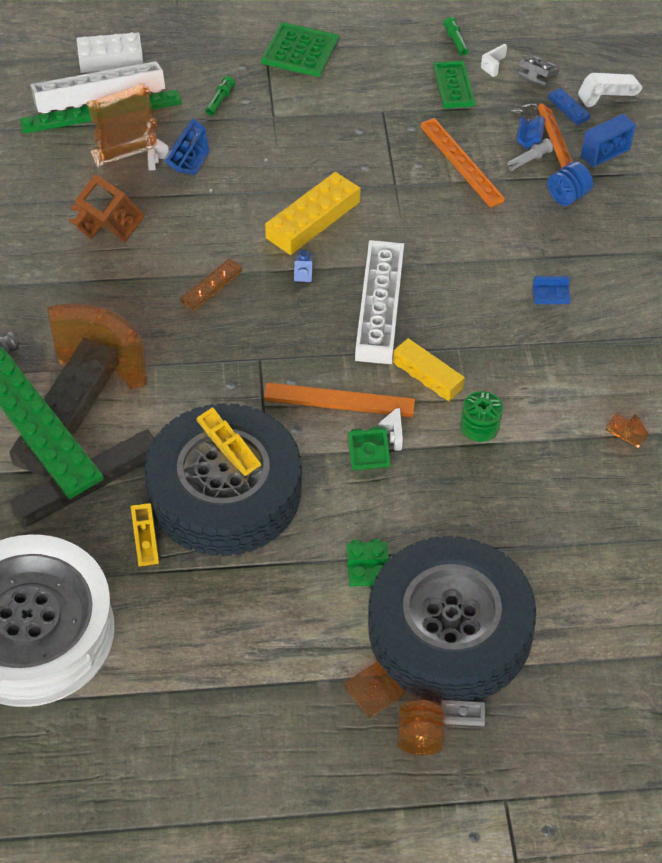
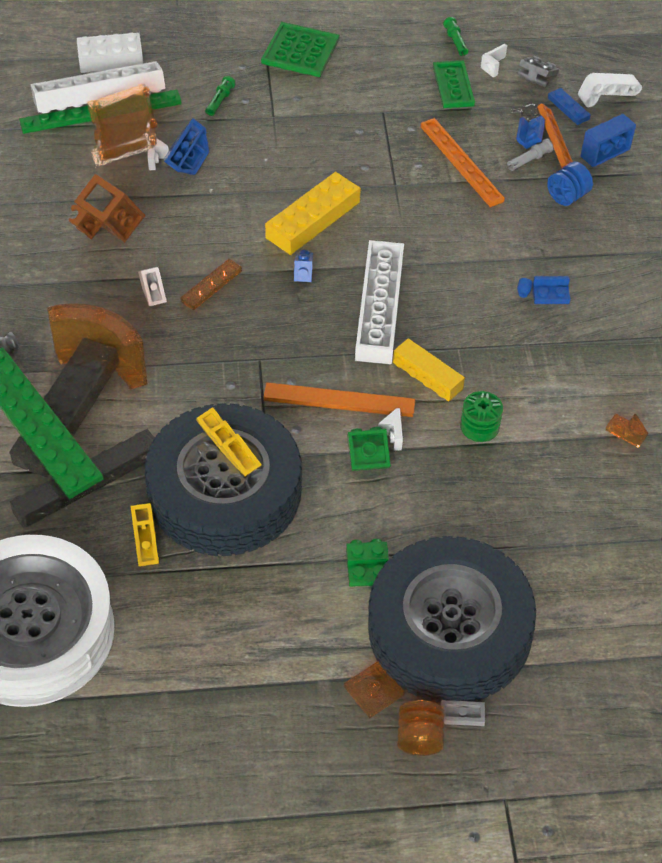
none -> white slope [138,267,167,306]
none -> blue hose [517,278,533,298]

